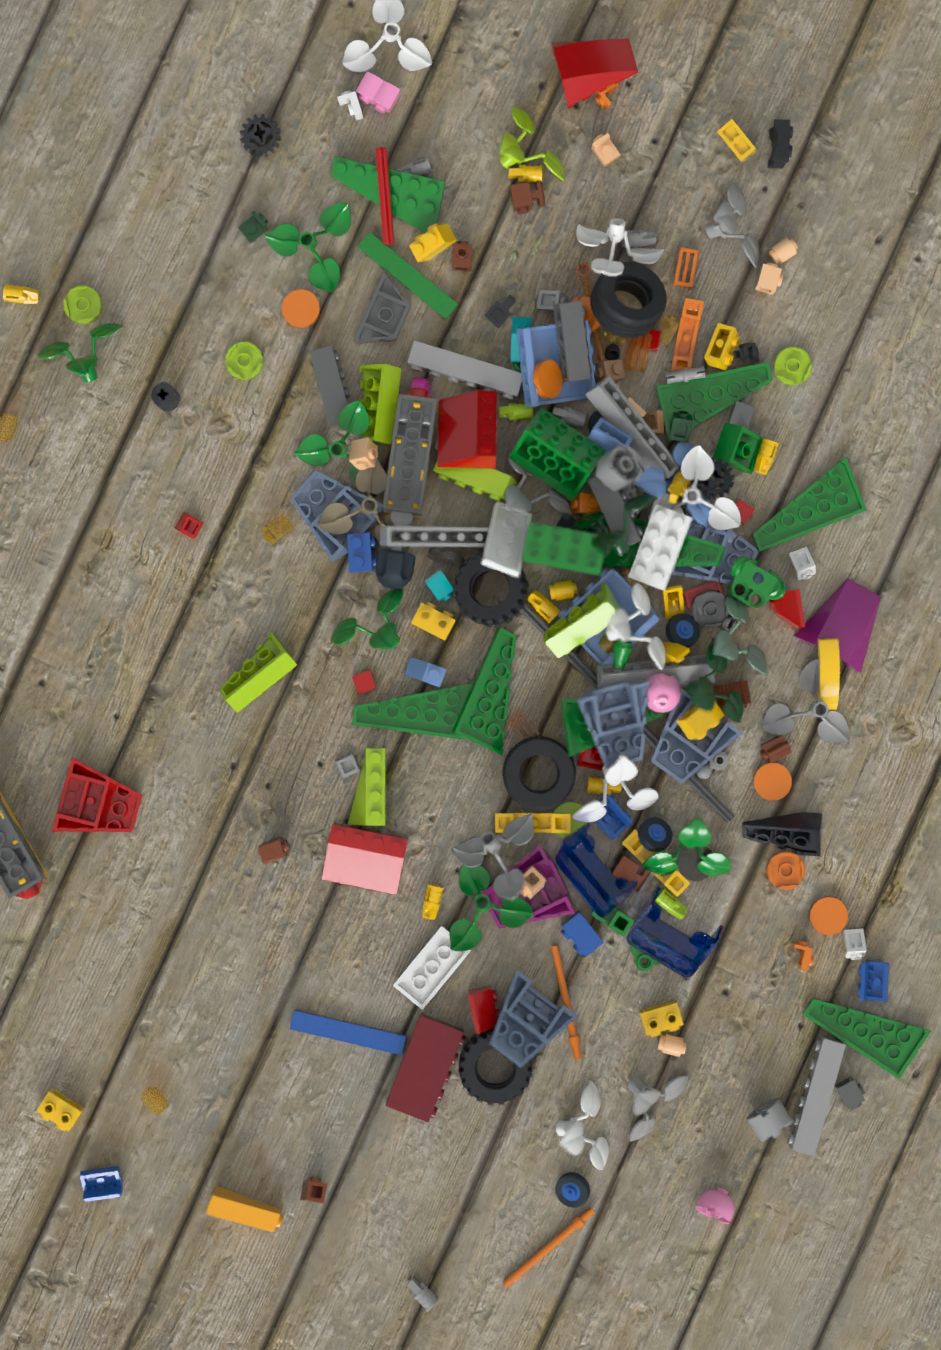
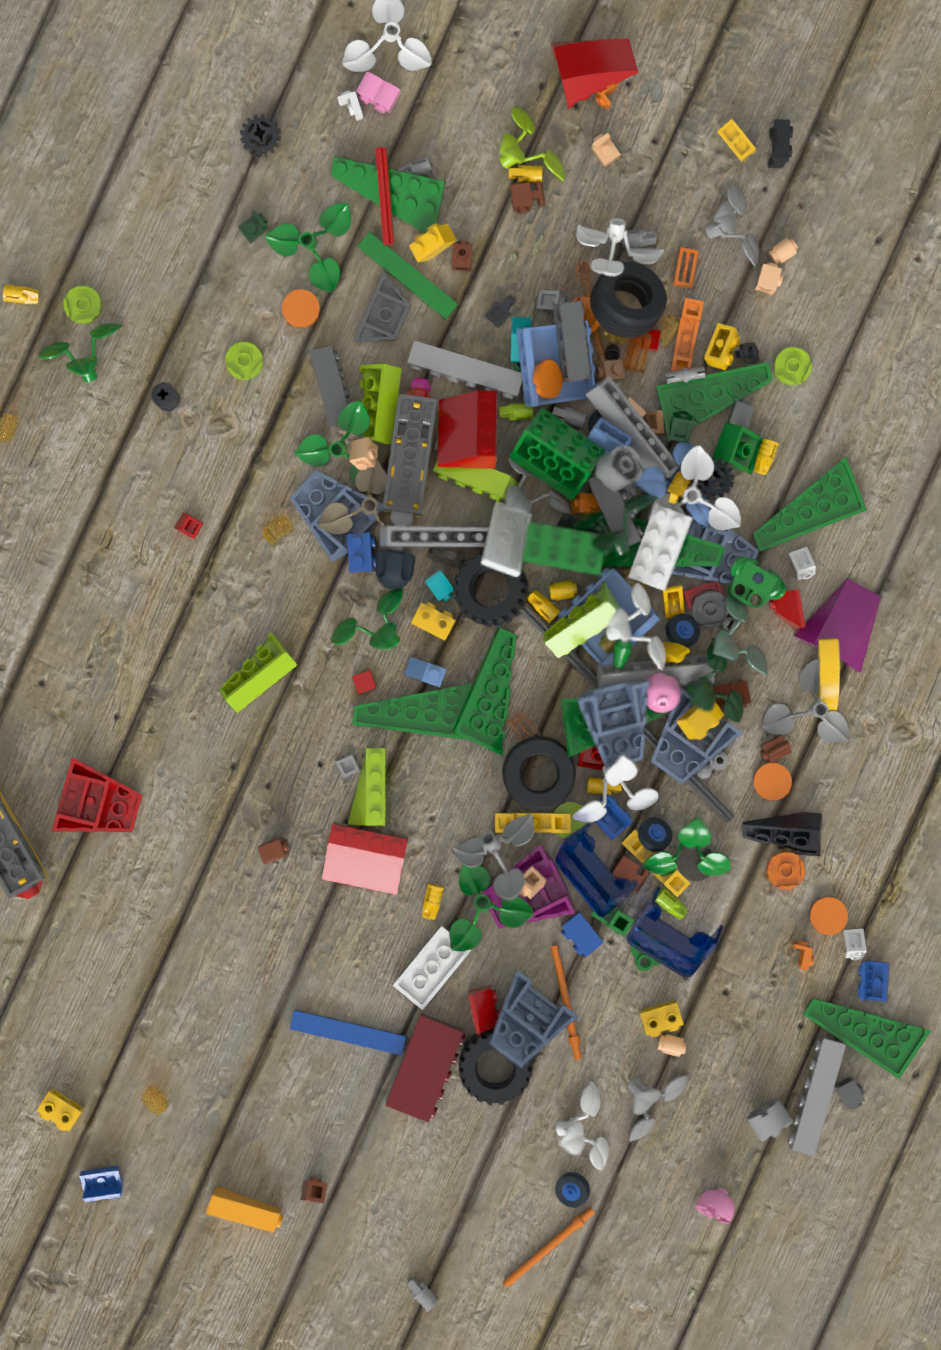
red tile [736,499,755,526] -> none

